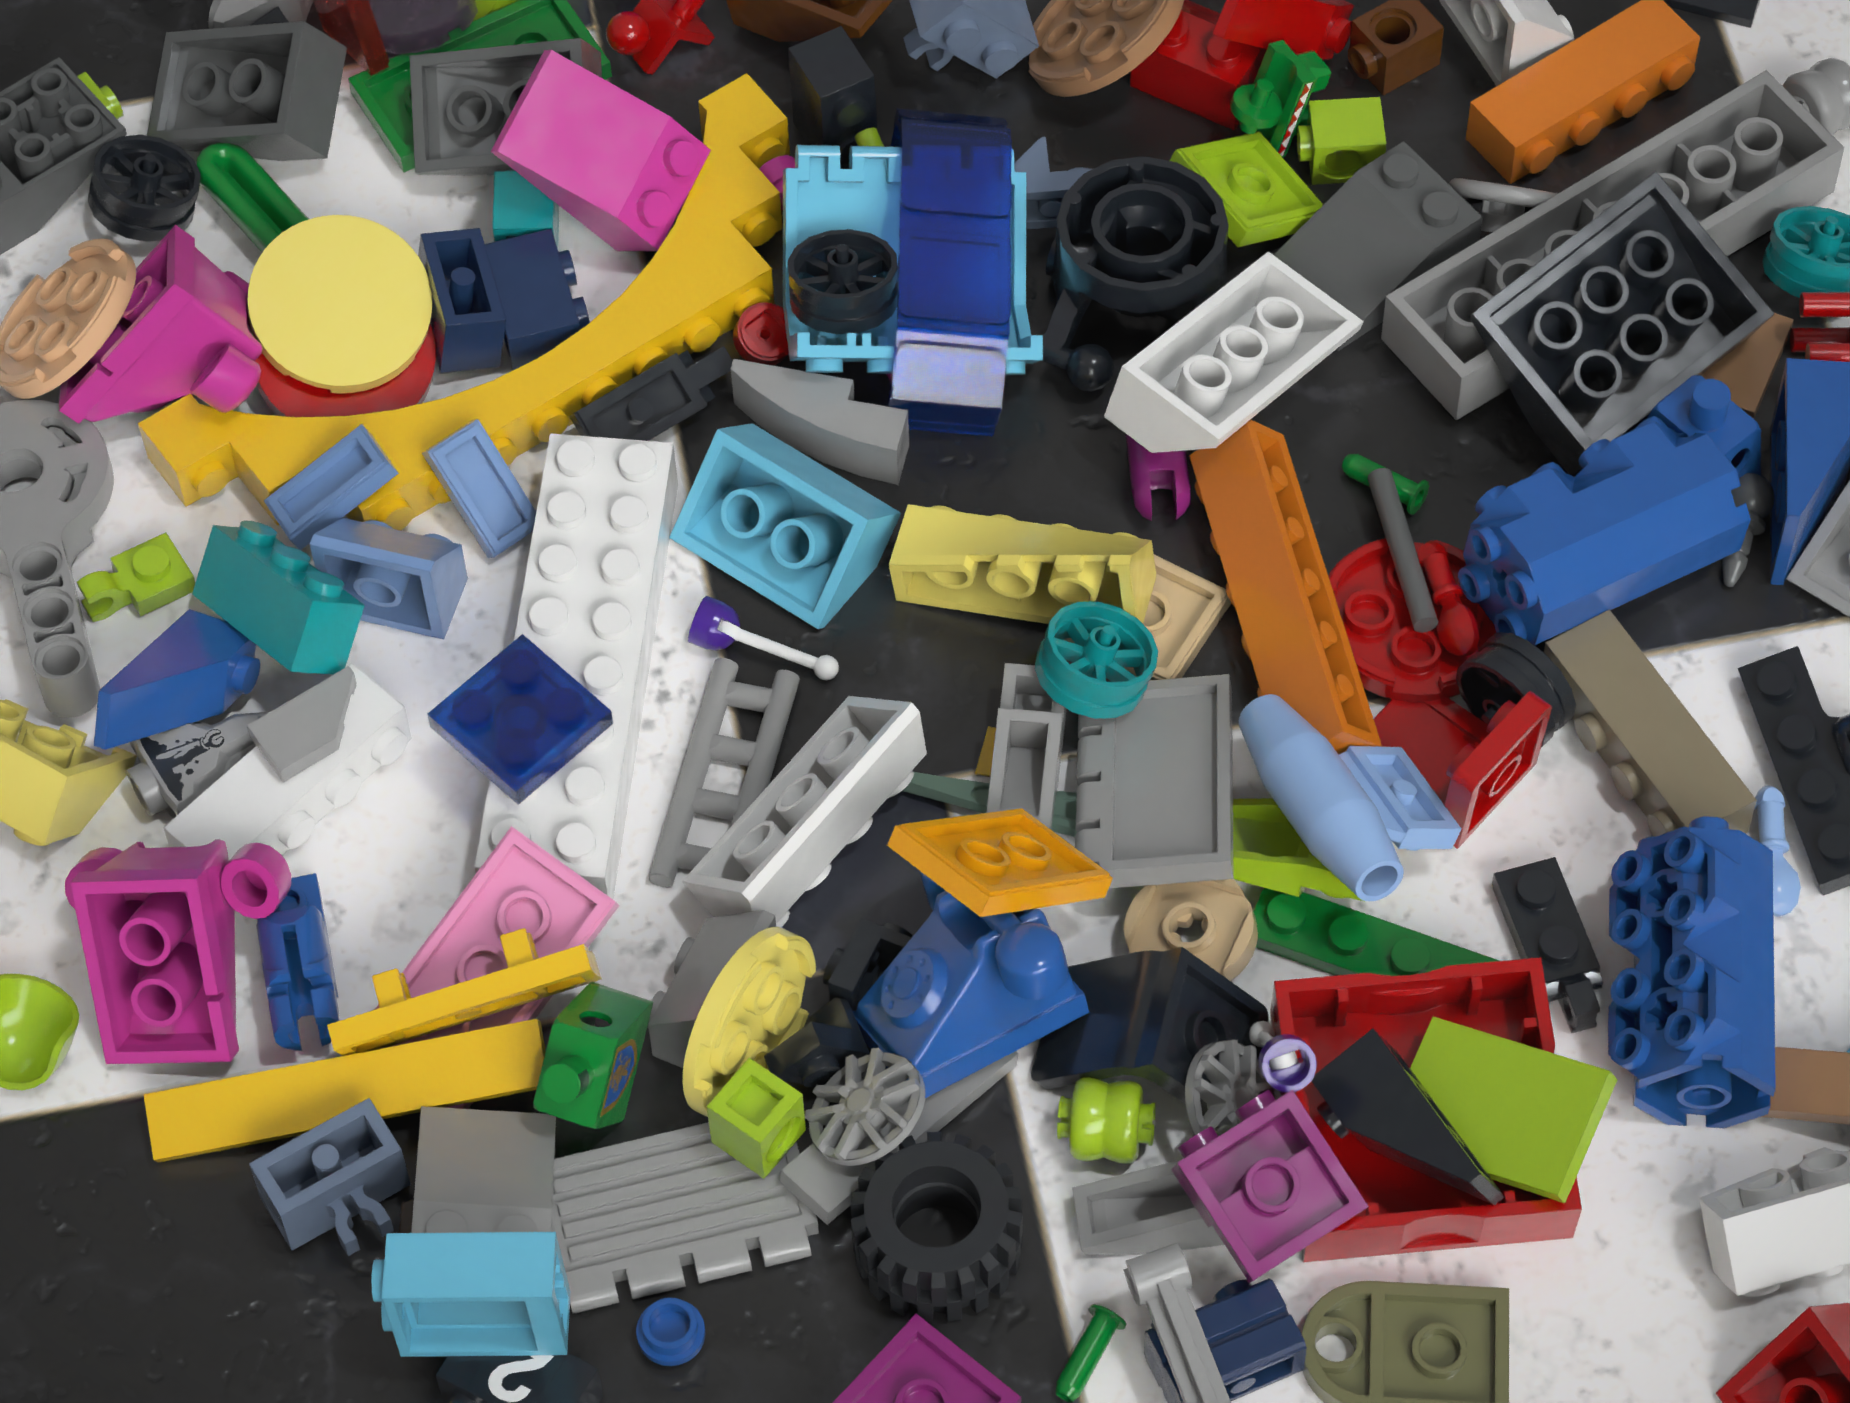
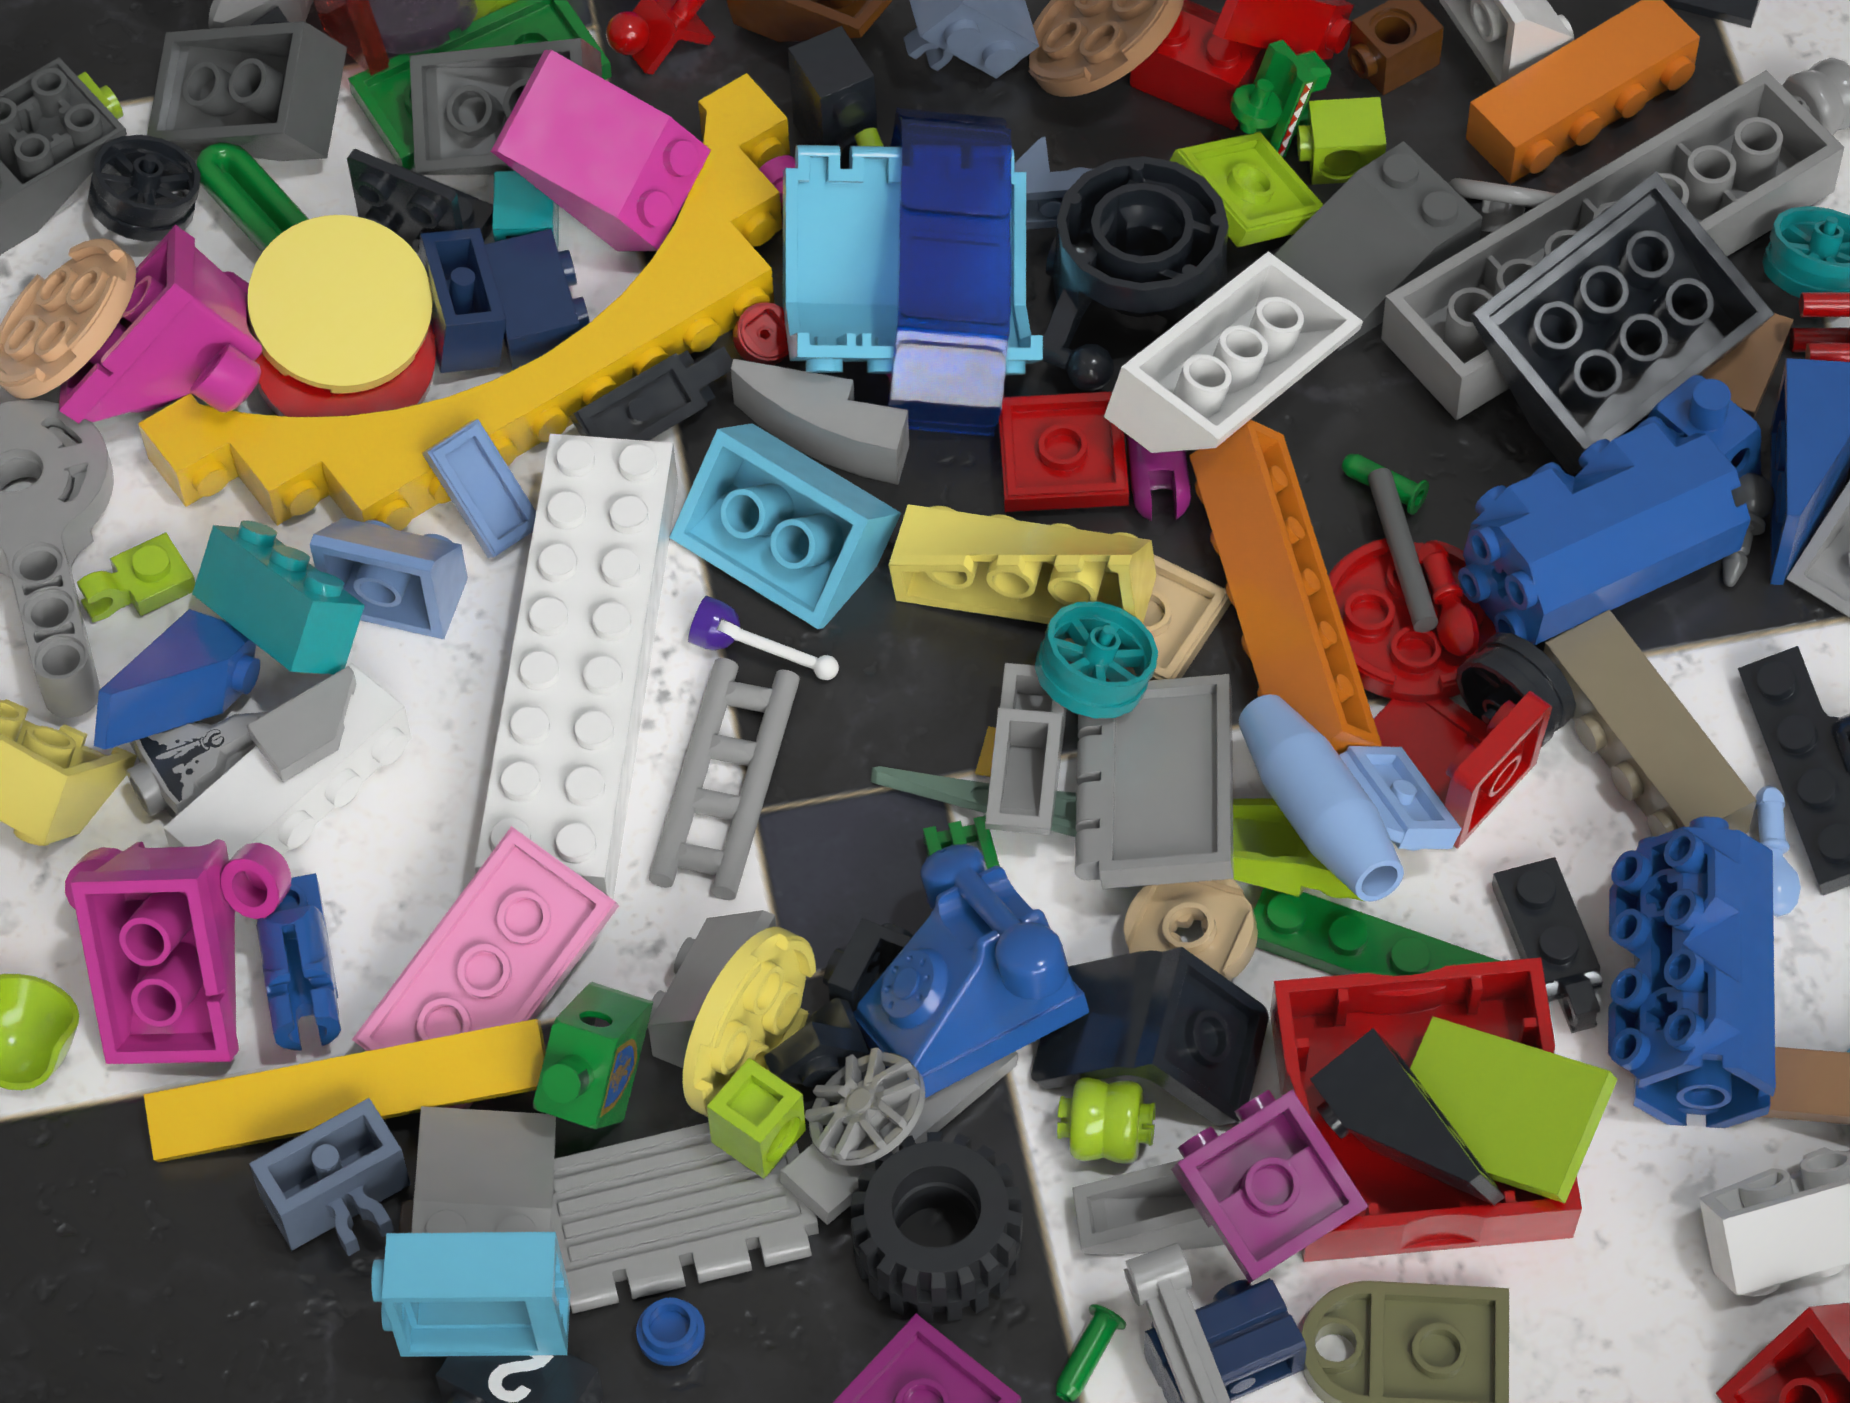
medium blue tile [264,424,399,550] -> none
yellow hinge [327,928,602,1056] -> none
clear blue plate [427,634,613,805] -> none
white slope [682,696,927,928] -> none
black wheel [788,229,899,334] -> none
light orange tile [887,808,1113,917] -> none
light grey wheel [1185,1040,1274,1136] -> none
hinge [1249,1021,1317,1092] -> none
none -> black bracket [347,149,493,254]
none -> red plate [998,392,1129,512]

